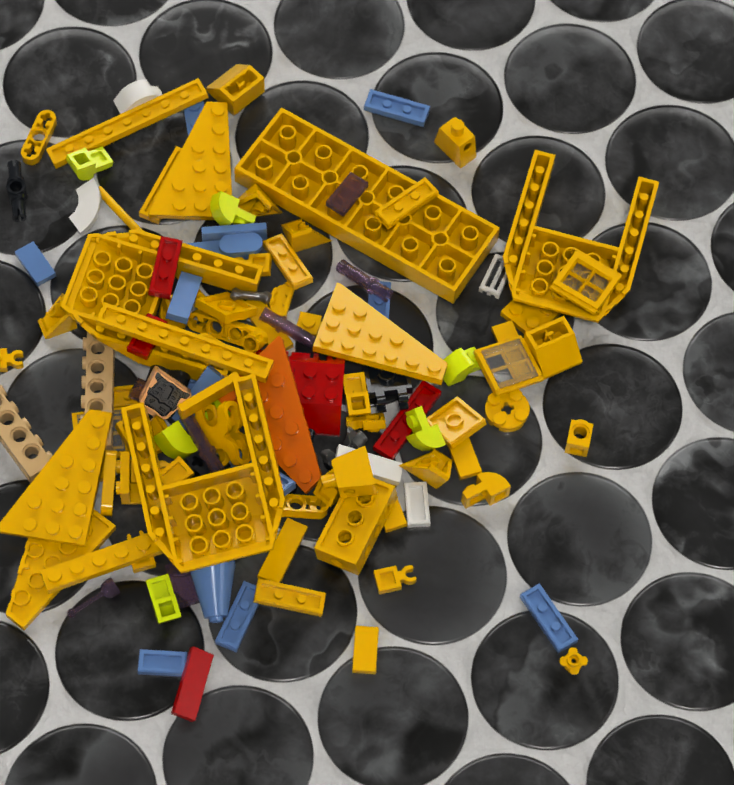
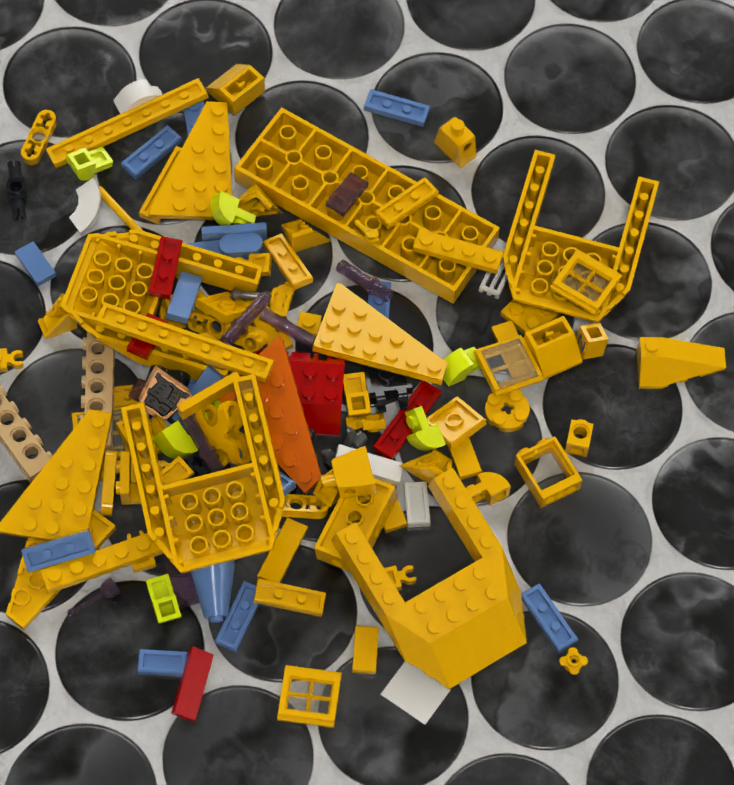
none -> medium blue plate [21,529,96,572]
none -> medium blue tile [121,125,182,179]
none -> pin [221,293,270,346]
none -> yellow piece [277,665,342,728]
none -> yellow wedge [331,468,527,689]
none -> yellow hand [354,219,379,244]
none -> white sticker [381,661,450,725]
none -> yellow plate [413,229,503,274]
none -> yellow window [514,436,582,508]
none -> yellow brick [576,323,609,360]
none -> yellow wedge [636,337,726,389]

